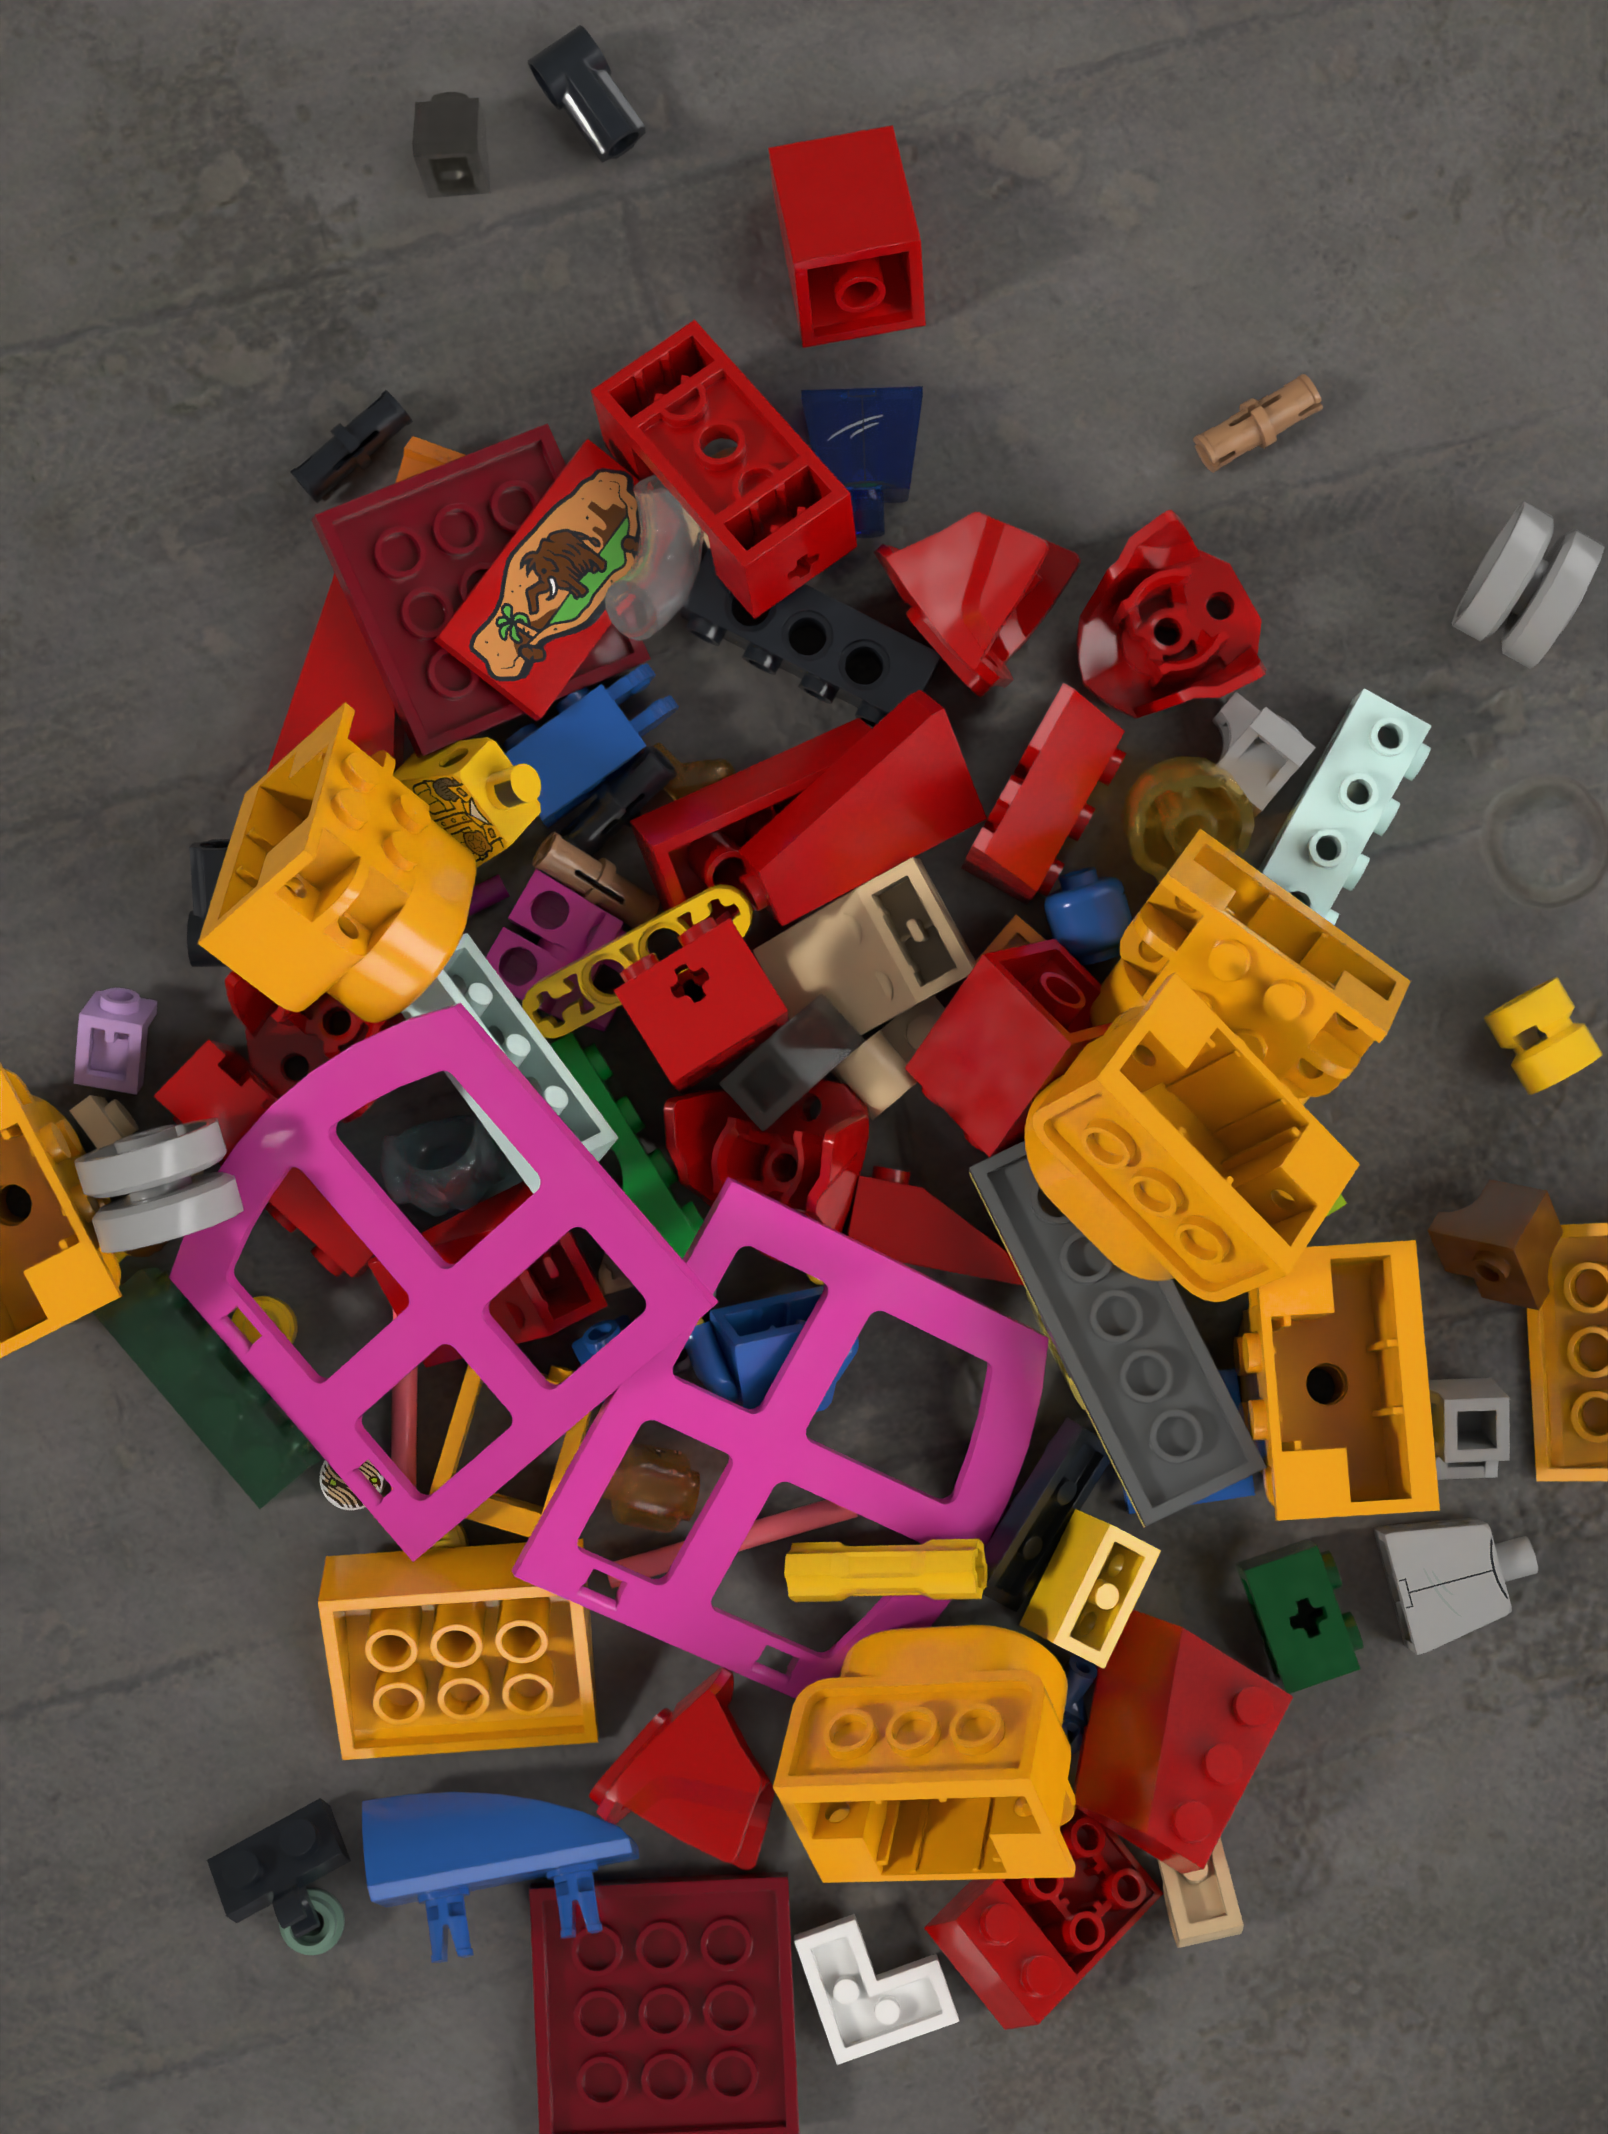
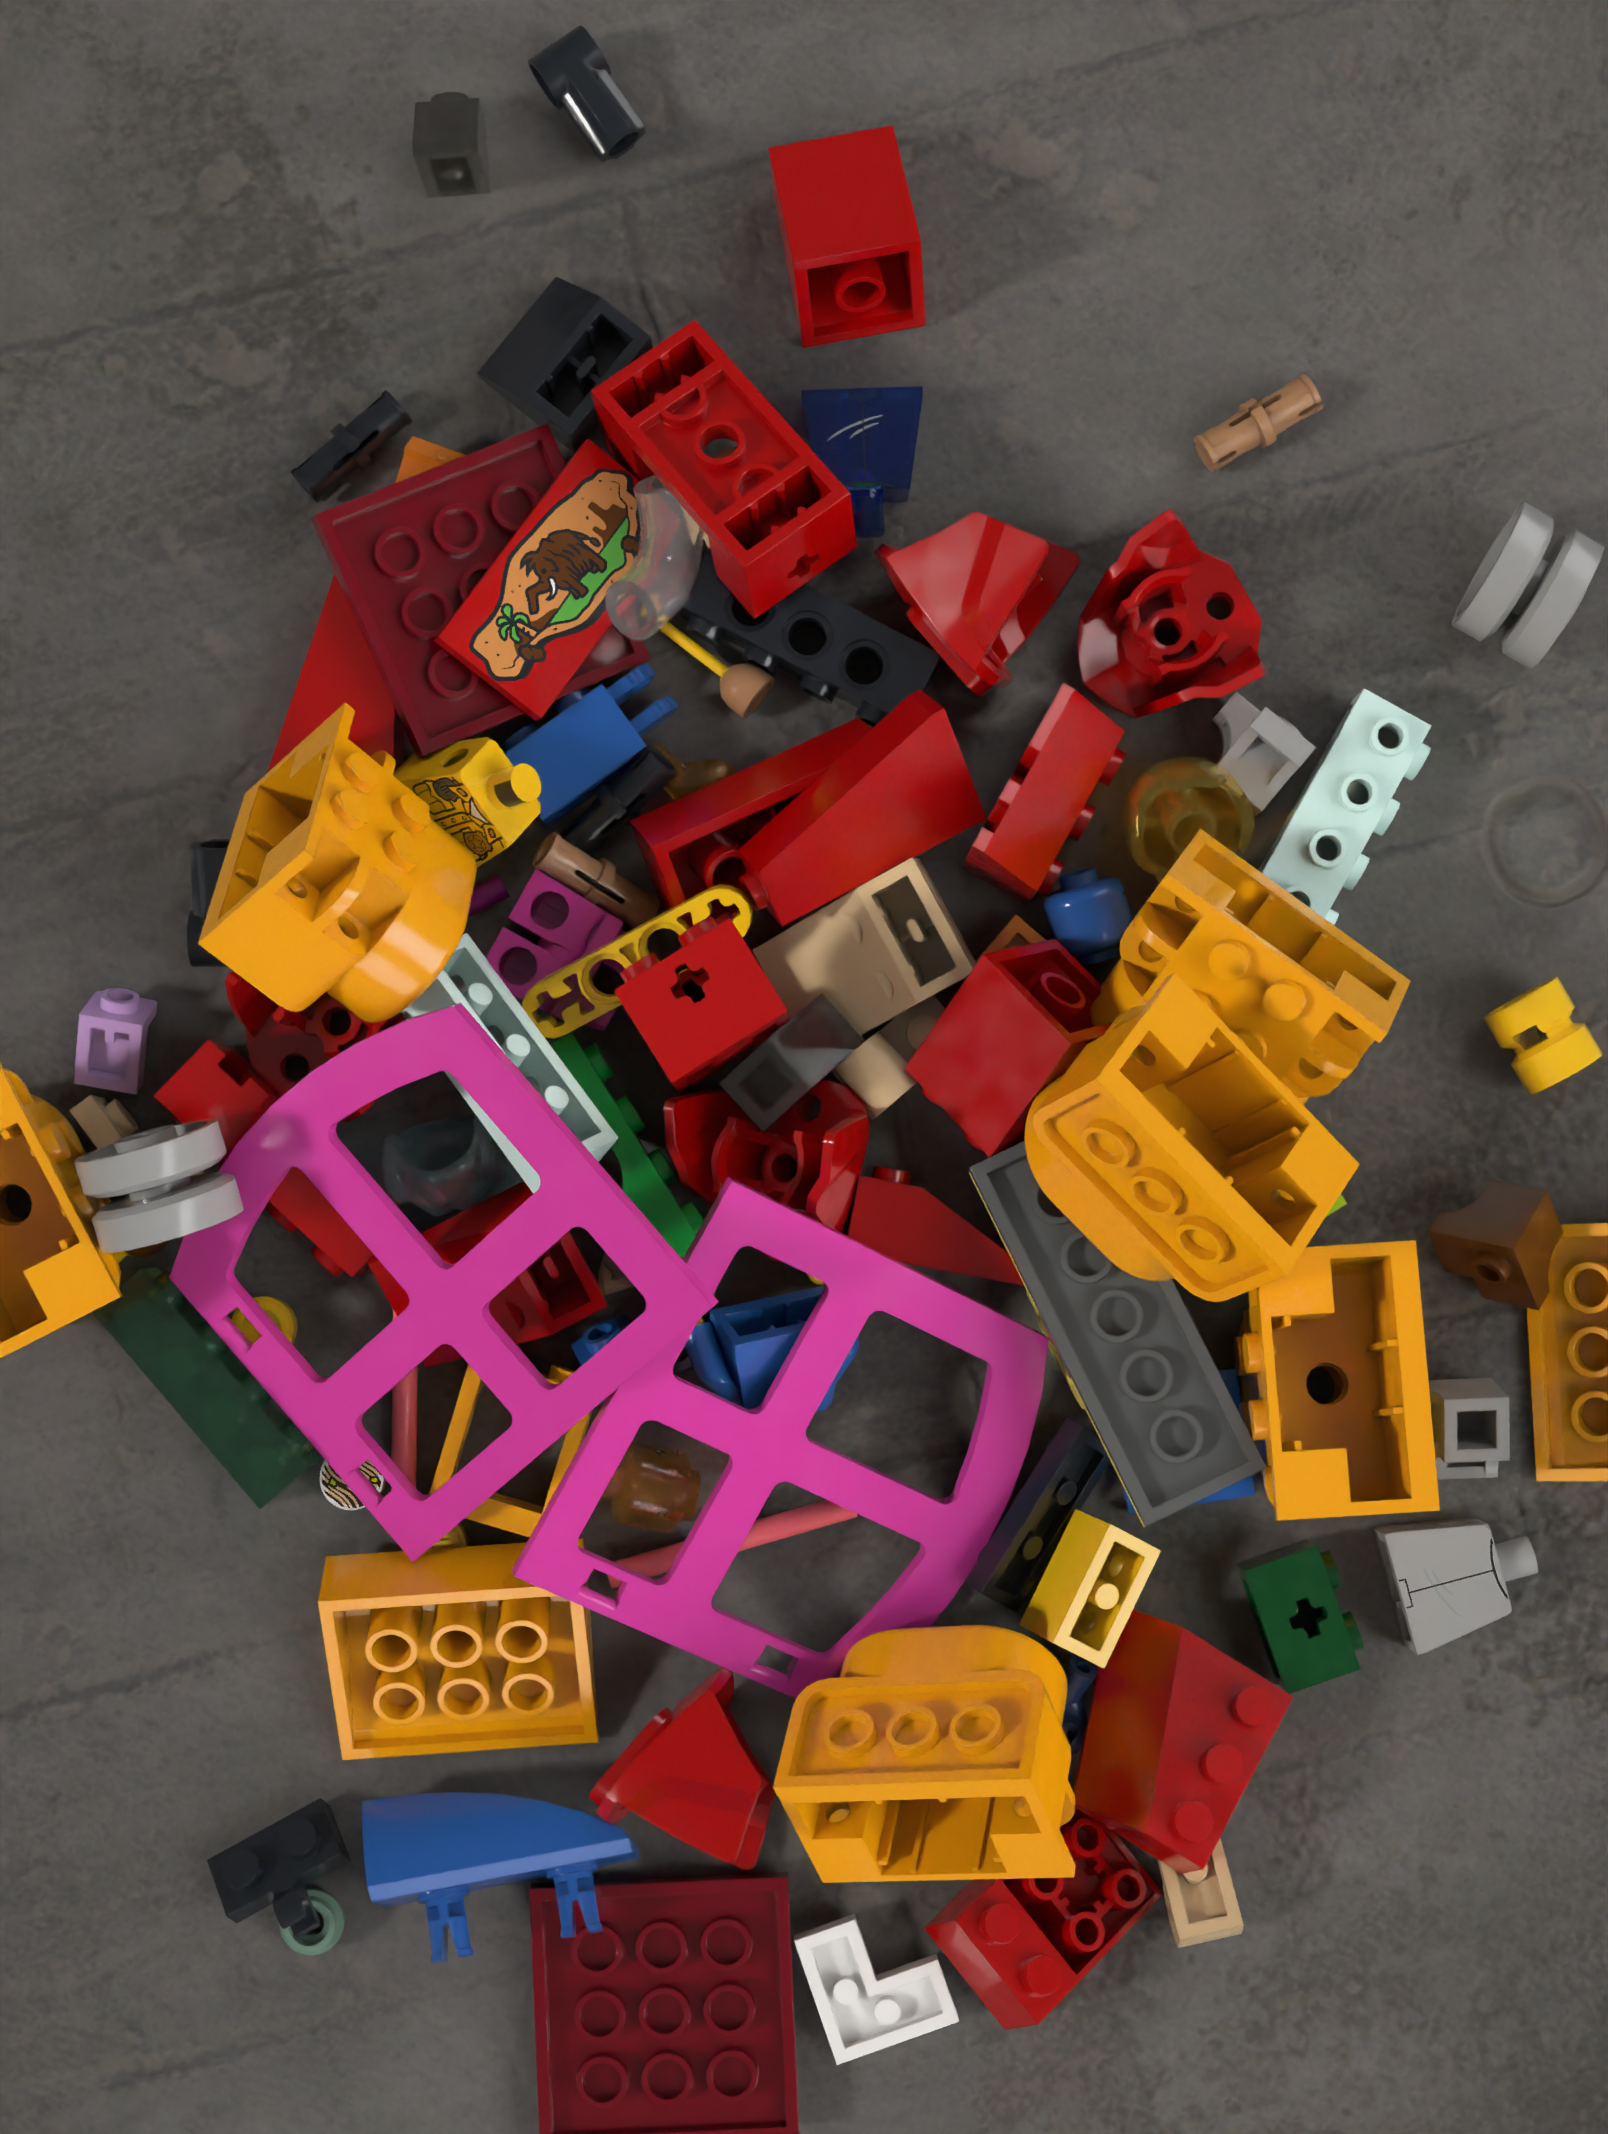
yellow axle [784,1539,988,1602] -> none
none -> black slope [477,277,653,454]
none -> medium nougat hinge [638,603,775,719]

